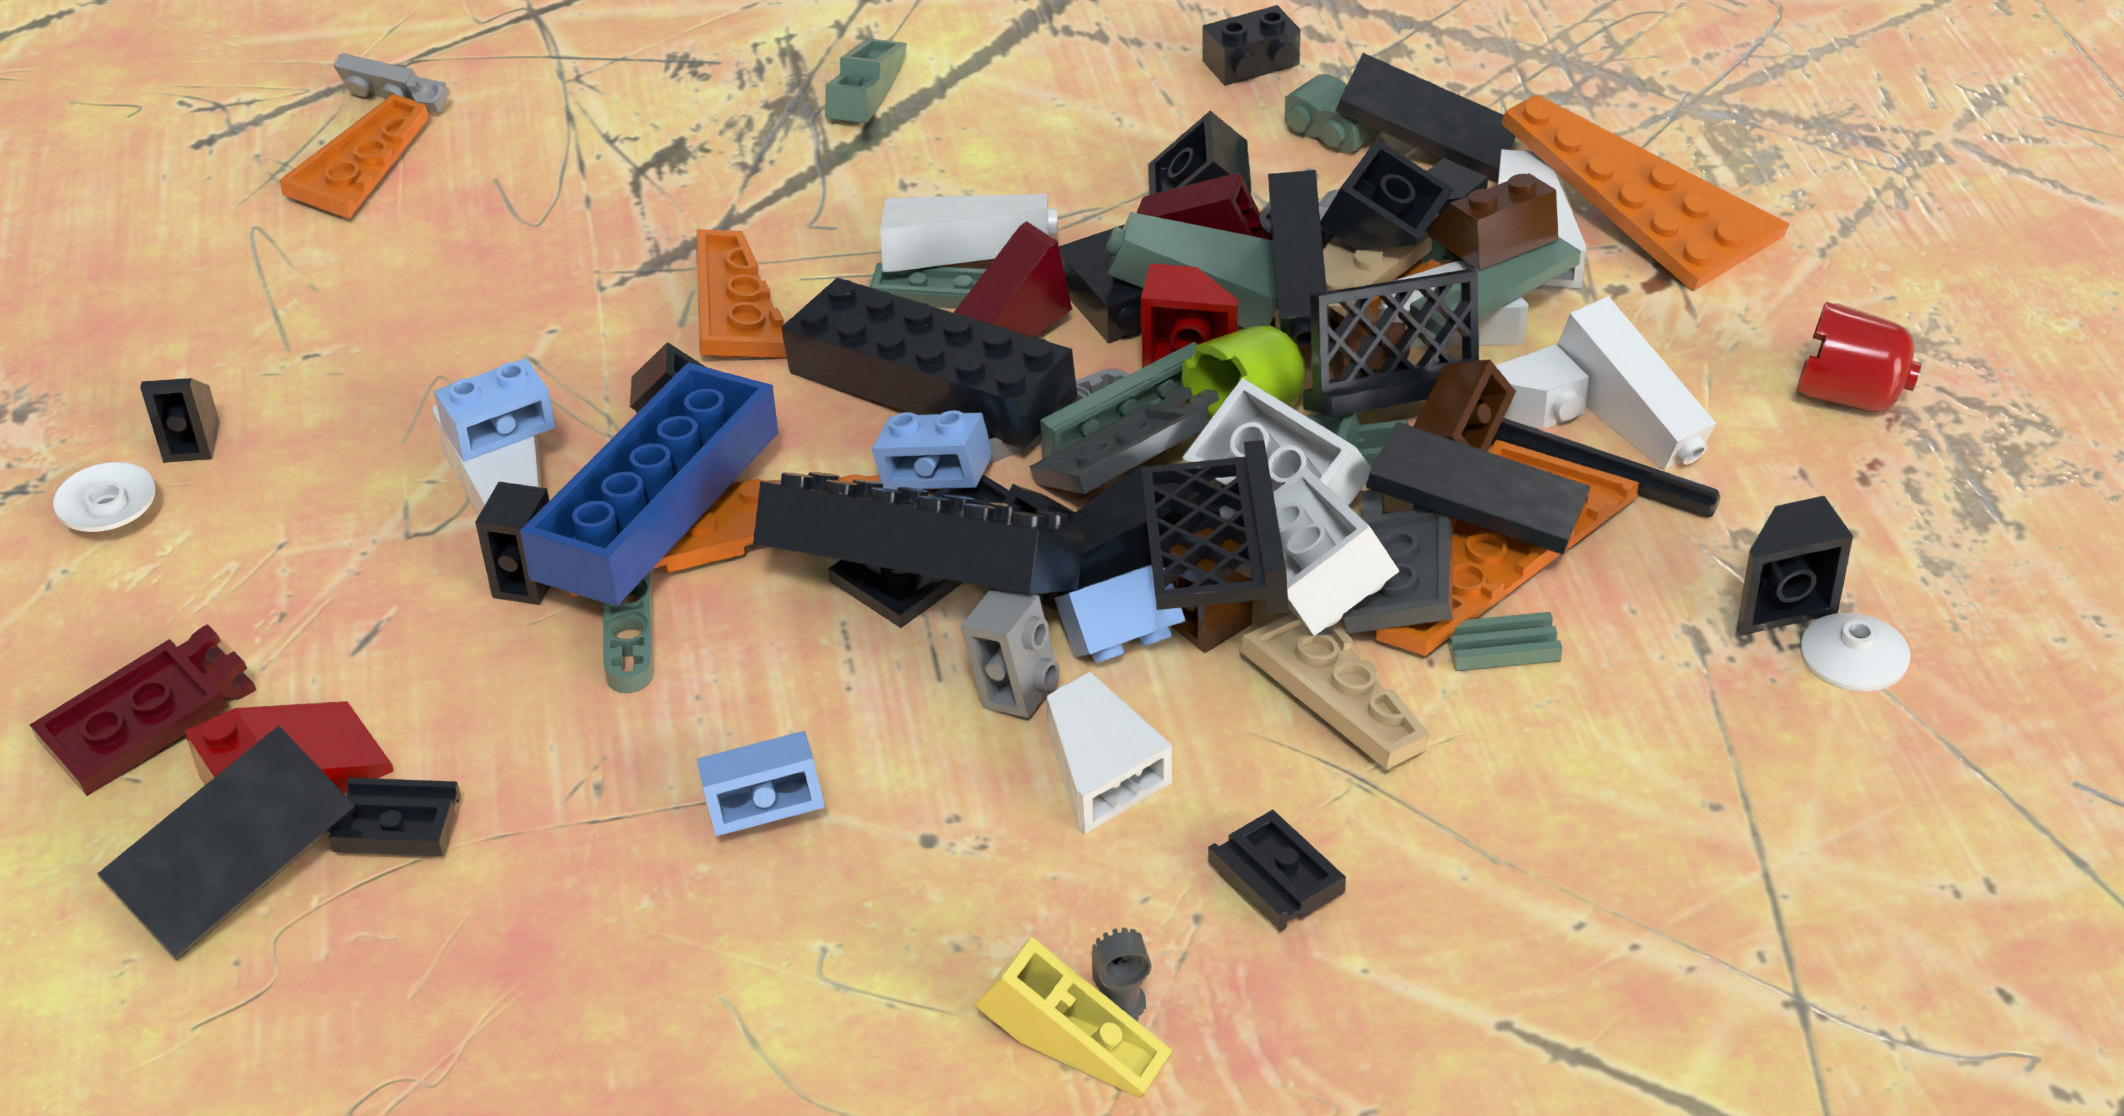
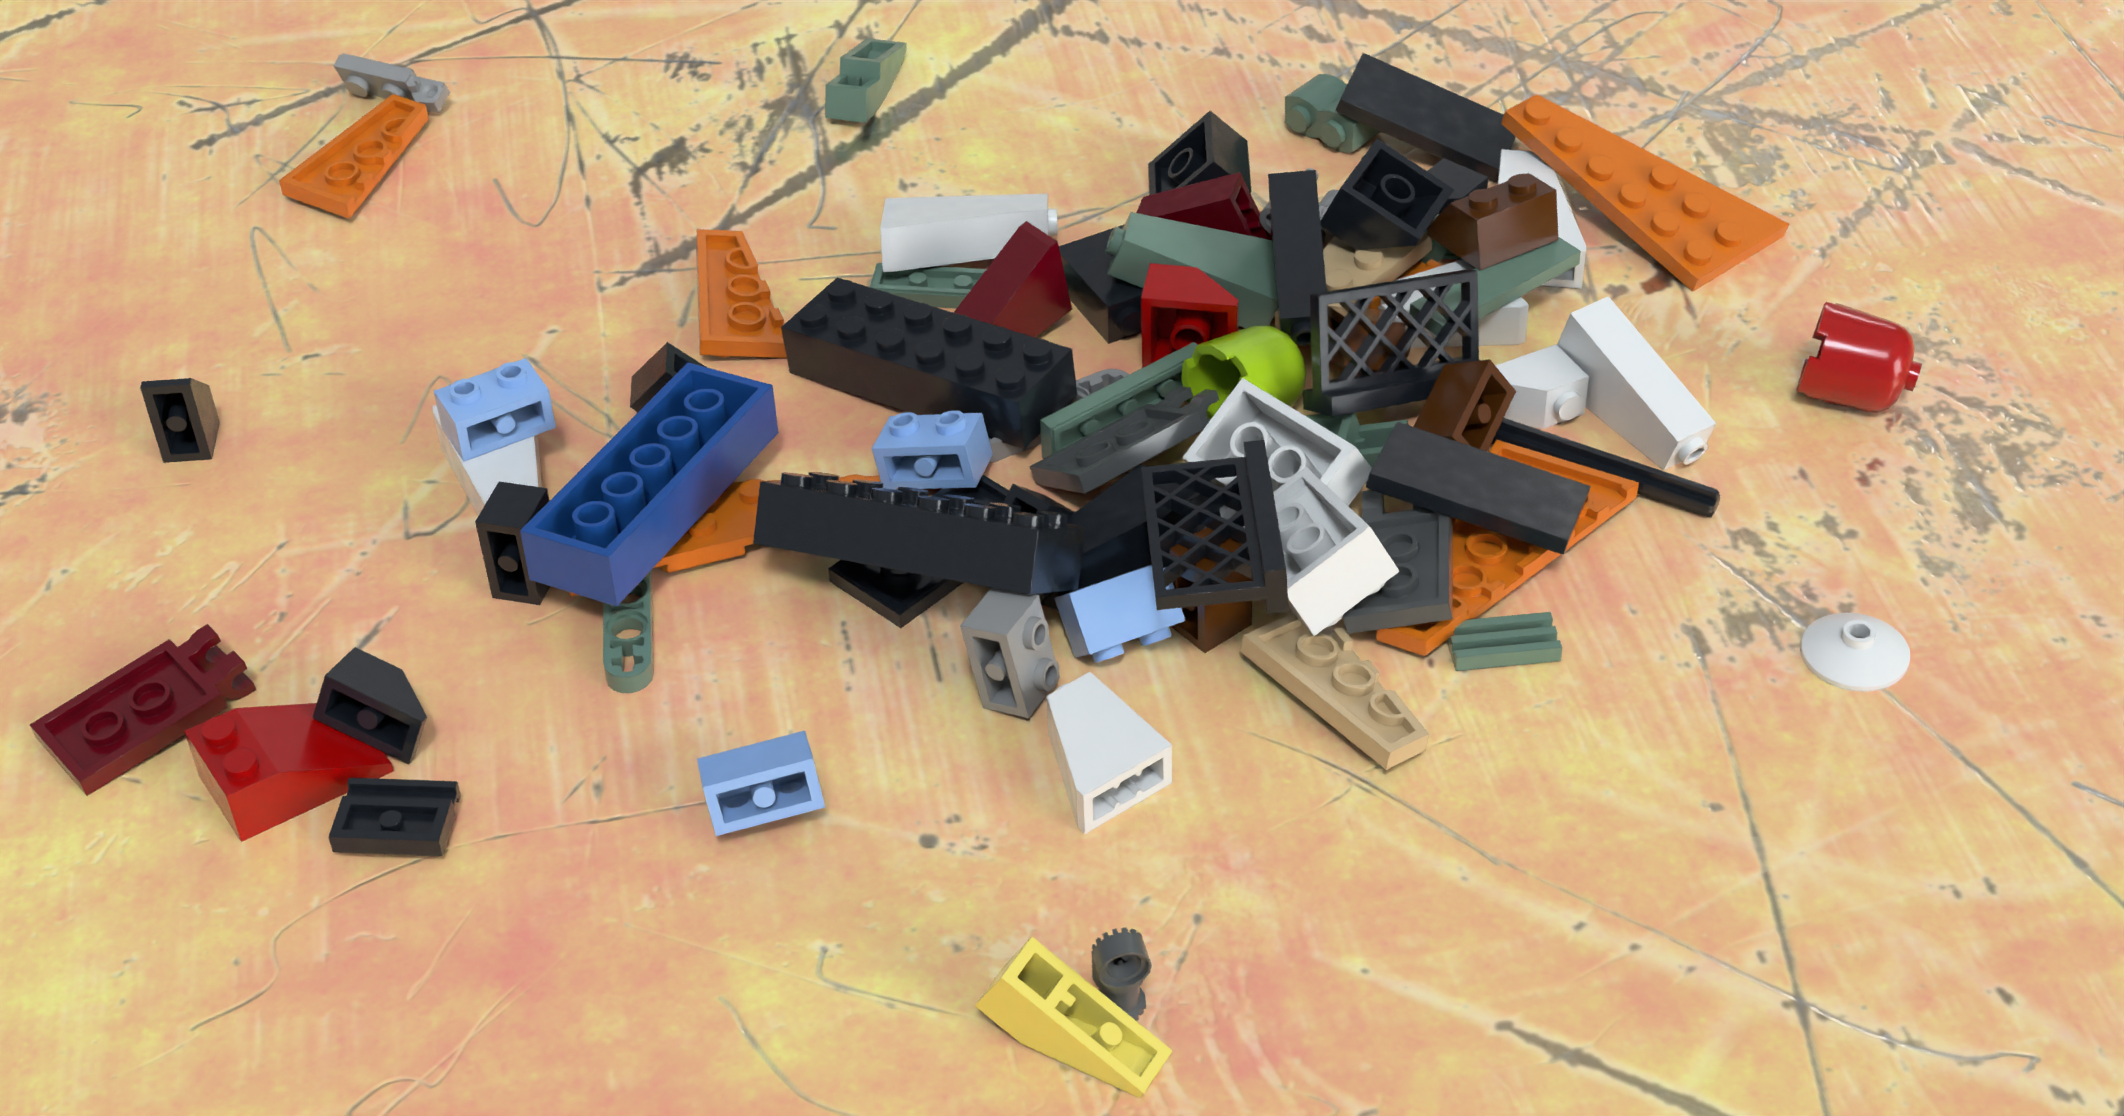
white dish [53,462,156,532] -> none
black tile [97,725,355,961] -> none
black brick [1202,5,1301,86] -> none
black plate [1208,809,1346,931] -> none
black slope [1736,496,1853,636] -> none
none -> black slope [312,647,427,764]

